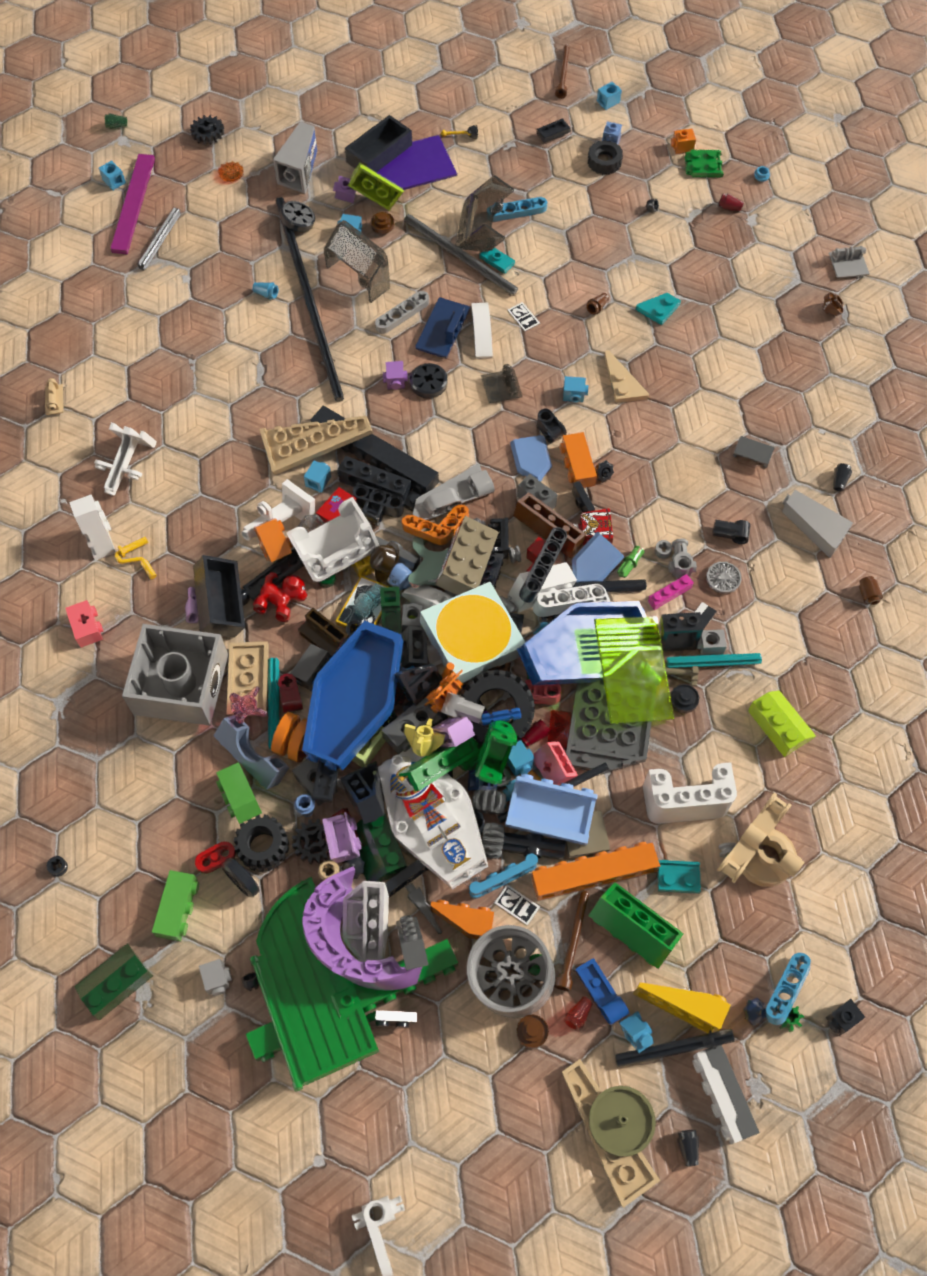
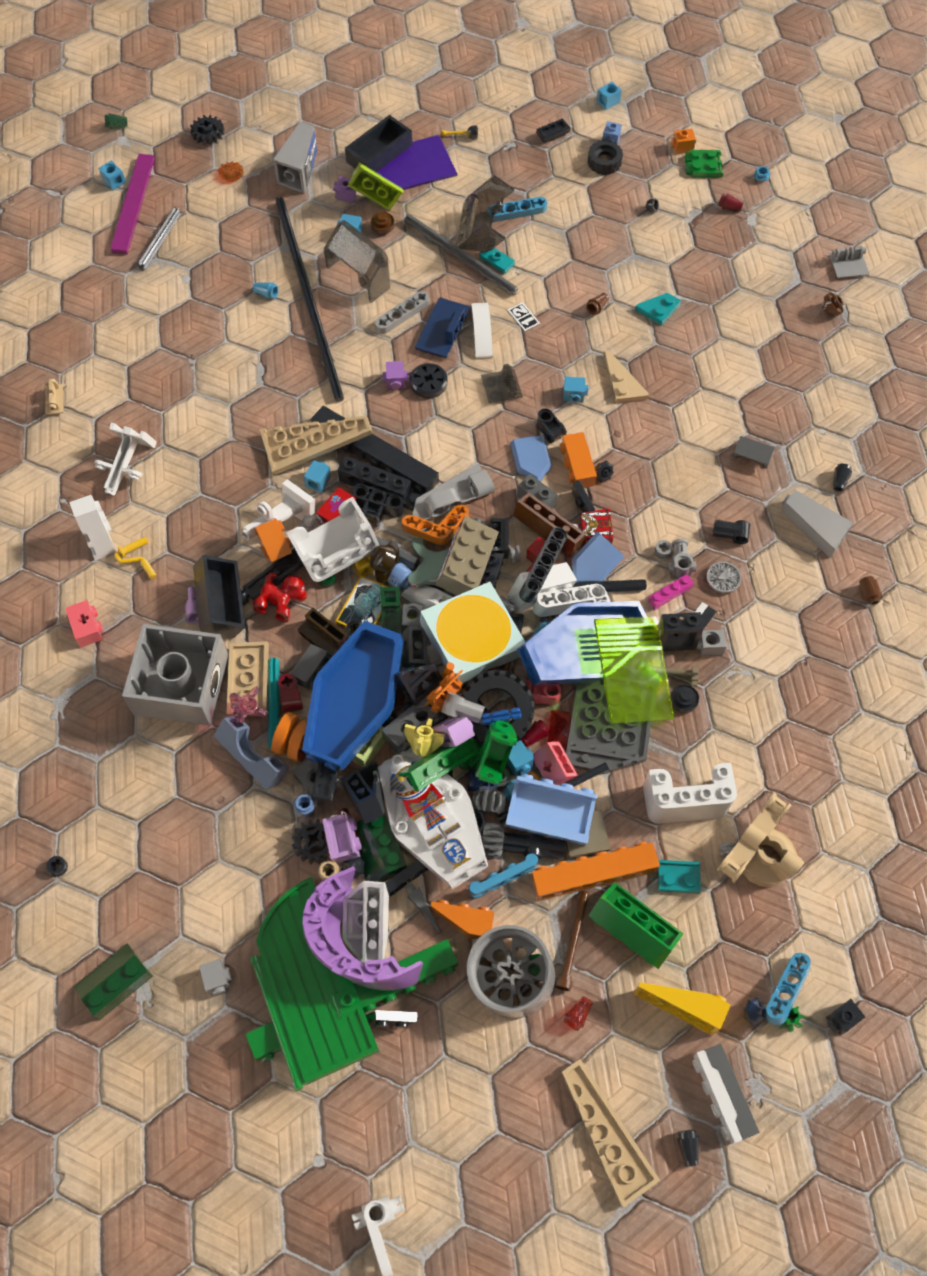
bright green brick [152,870,199,942] -> none
red plate [195,841,236,874] -> none
bright green brick [216,762,262,824] -> none
black wheel [221,858,260,898] -> none
black tyre [234,815,289,872] -> none
black hinge [241,972,260,991] -> none
black wheel [279,201,315,232] -> none
dark grey brick [396,915,428,970] -> none
sticker [494,884,540,925] -> none
reddish brown plate [516,1014,549,1049] -> none
reddish brown piece [555,45,570,99] -> none
blue plate [575,958,629,1025] -> none
olive piece [589,1086,656,1157] -> none
black axle [615,1028,735,1067] -> none
bright green axle [617,546,644,578] -> none
dark azure brick [620,1011,654,1053] -> none
teal axle [666,653,762,668] -> none
lime slope [748,690,816,757] -> none

